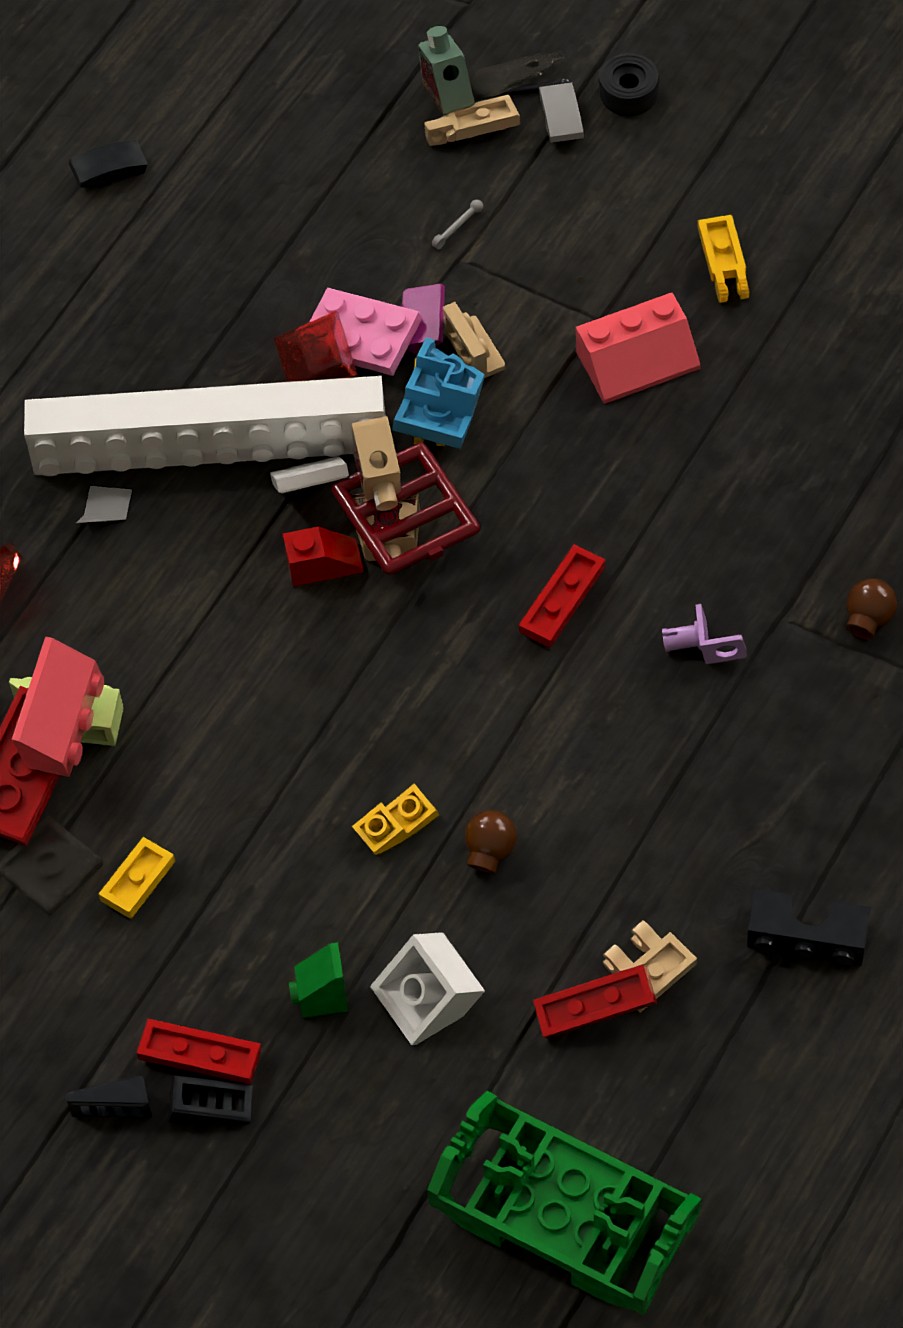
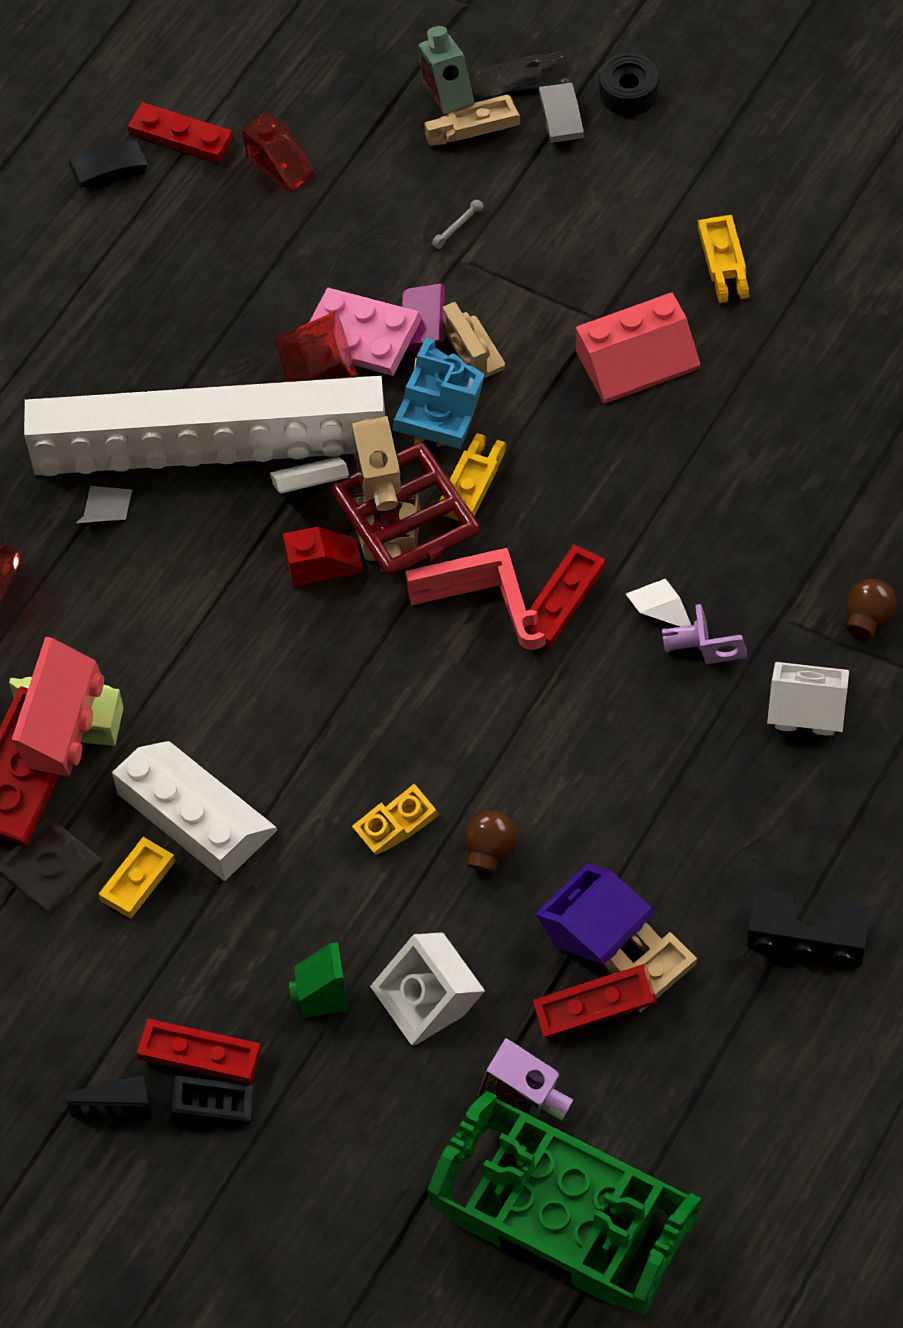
none -> white slope [112,741,277,881]
none -> red plate [128,102,233,163]
none -> clear red slope [242,111,314,192]
none -> coral hinge [405,548,546,650]
none -> yellow hinge [439,433,506,521]
none -> lavender torso [478,1038,573,1121]
none -> dark purple slope [536,864,655,965]
none -> white sticker [626,579,691,627]
none -> white slope [767,662,849,735]

